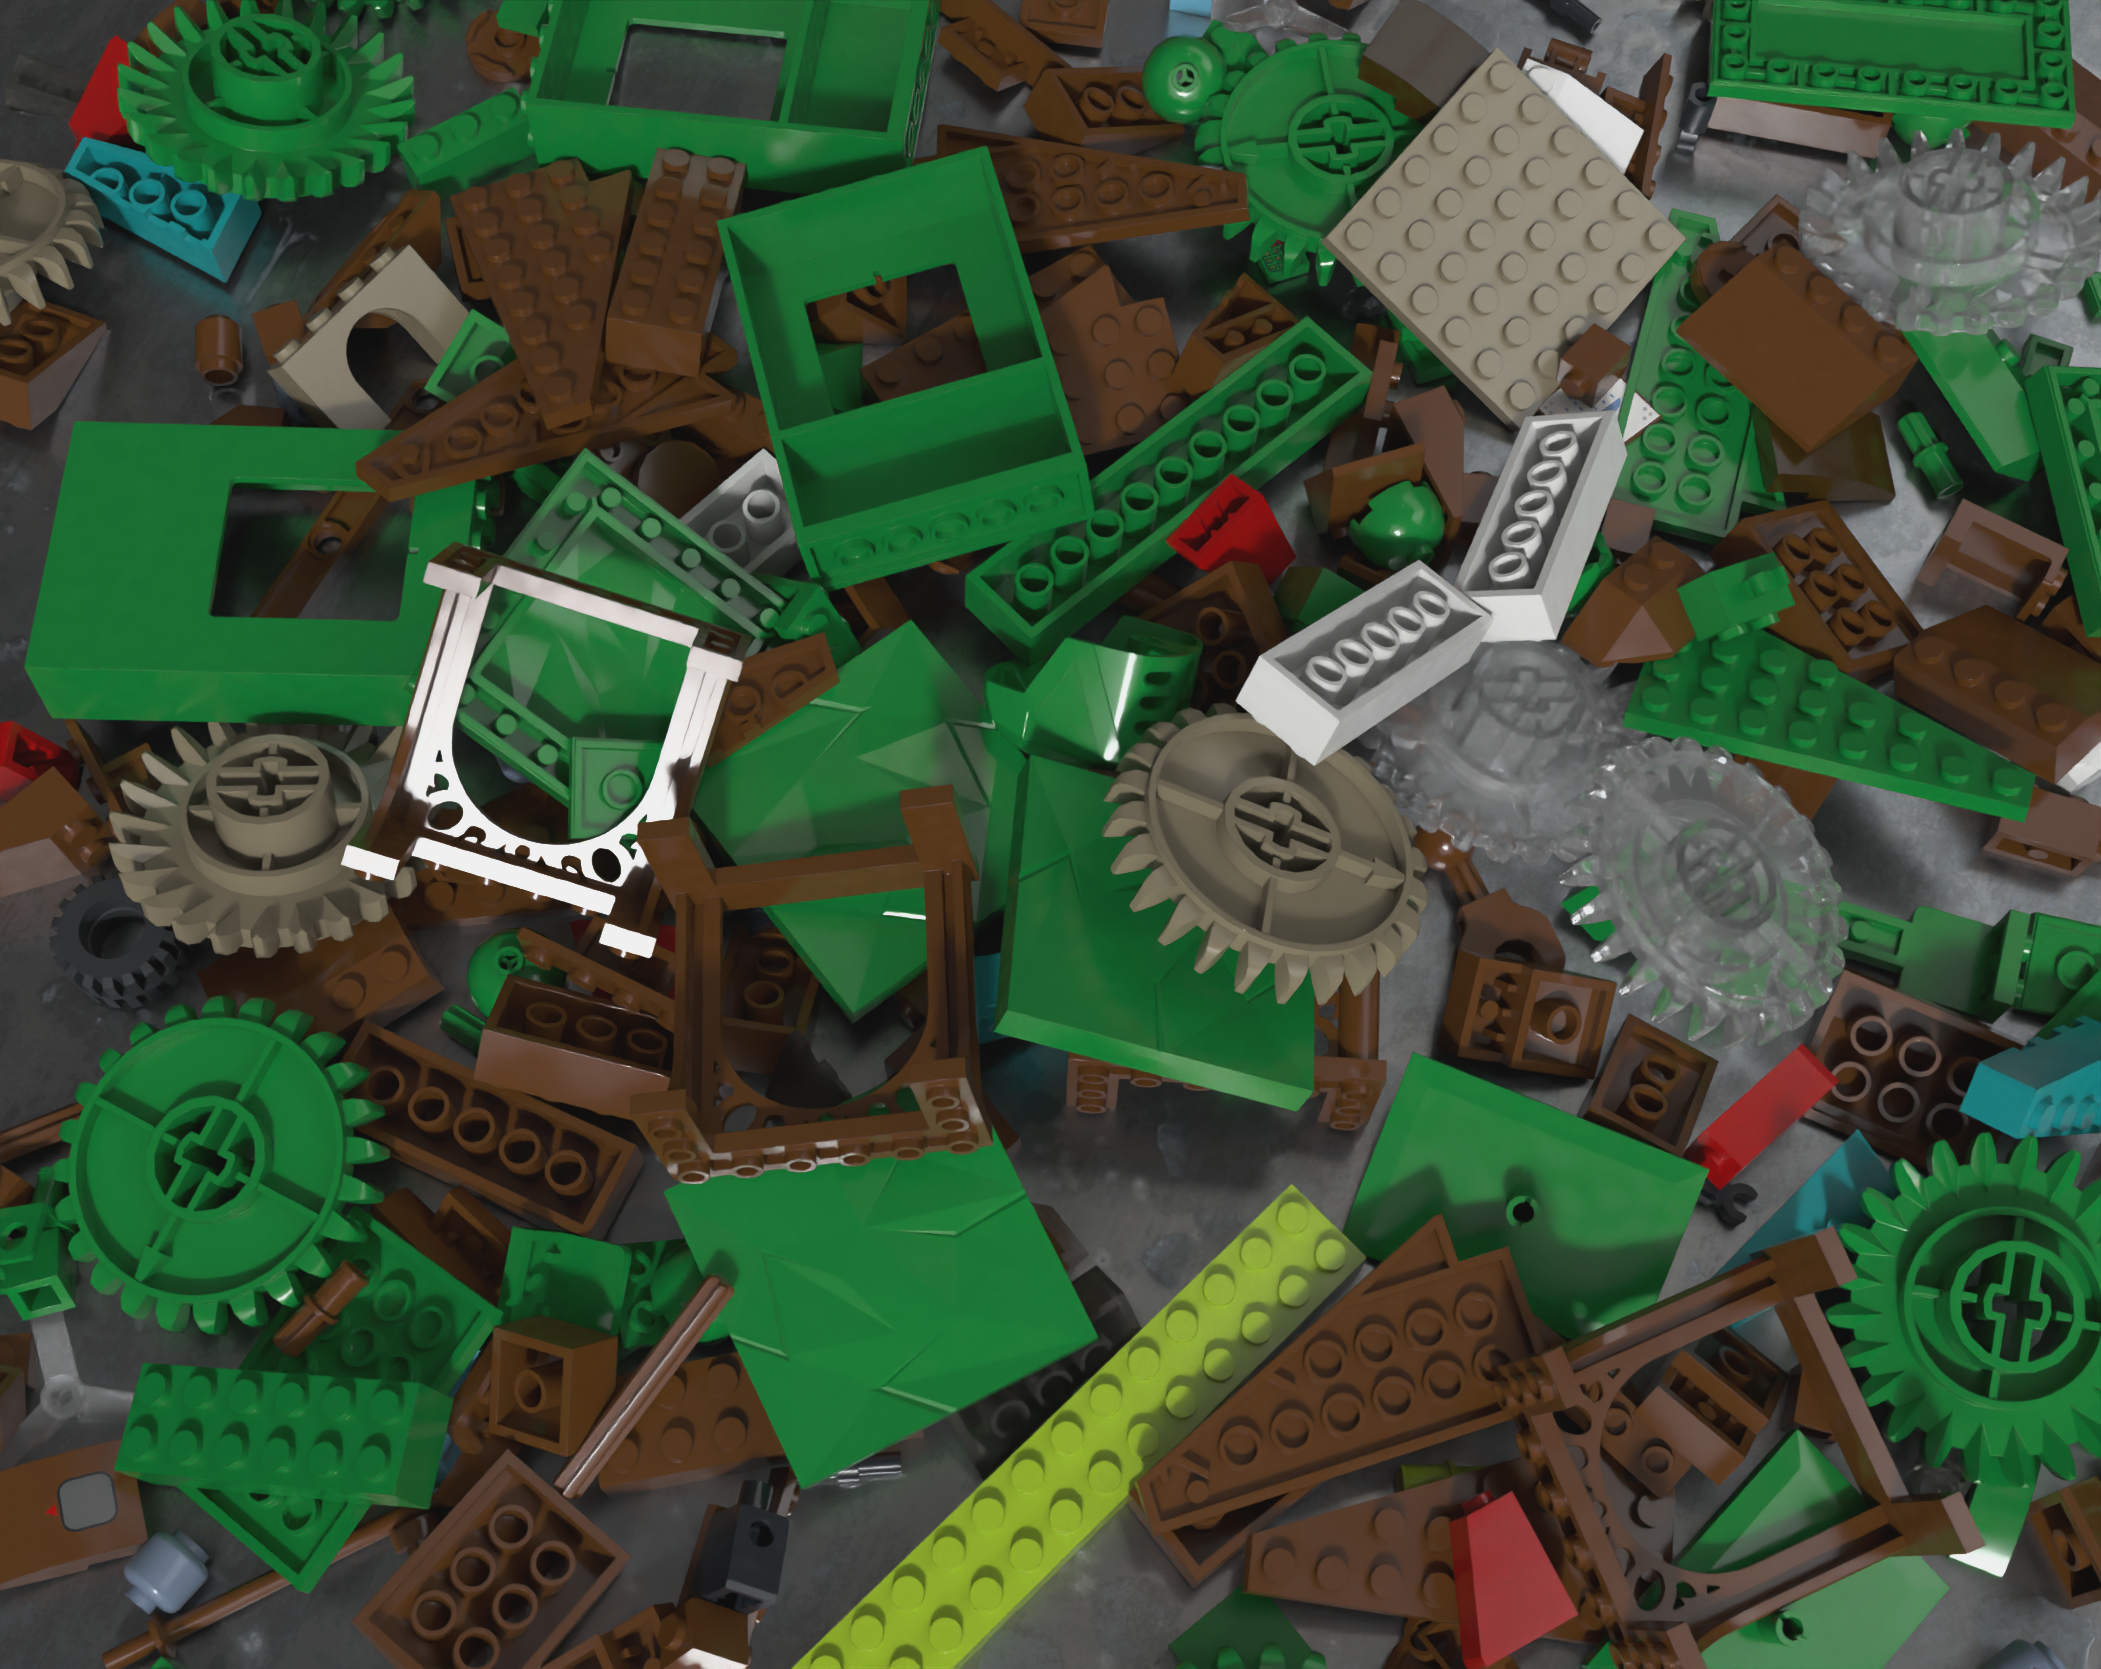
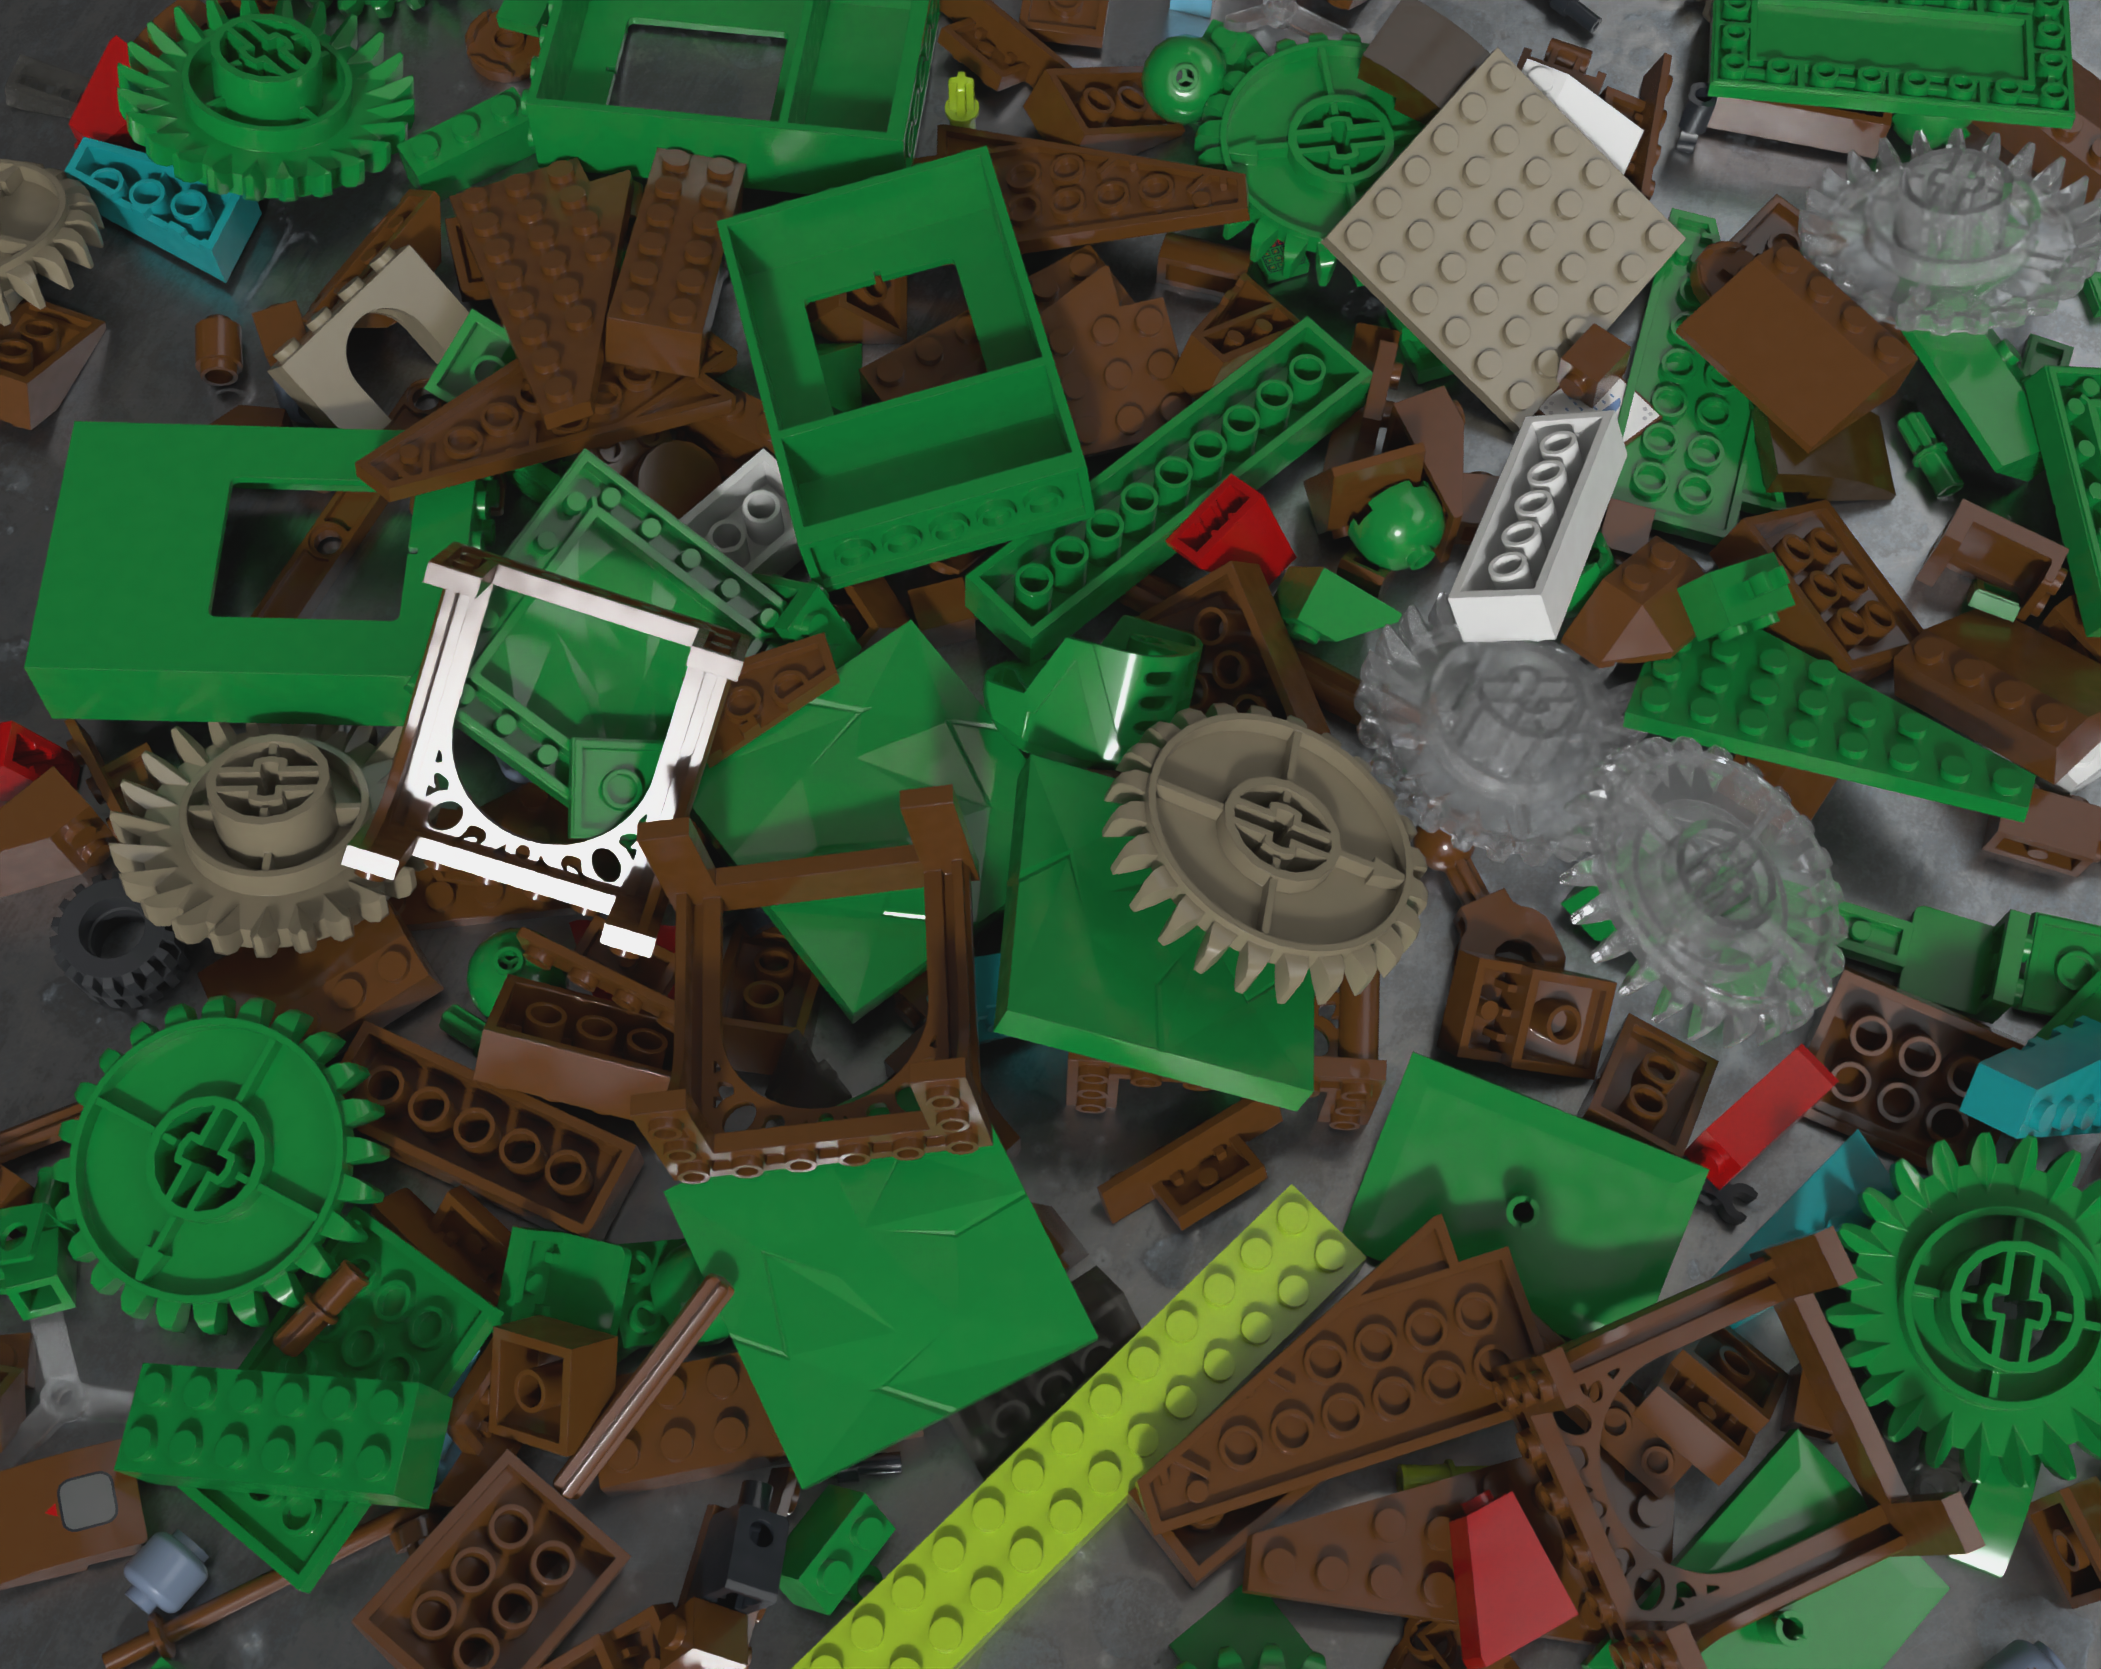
white brick [1236,560,1494,766] -> none
none -> green brick [779,1484,896,1616]
none -> reddish brown brick [907,577,979,649]
none -> lime axle [945,71,980,129]
none -> reddish brown bracket [1097,1097,1283,1230]
none -> reddish brown brick [1156,232,1254,298]
none -> green tile [1966,578,2021,622]

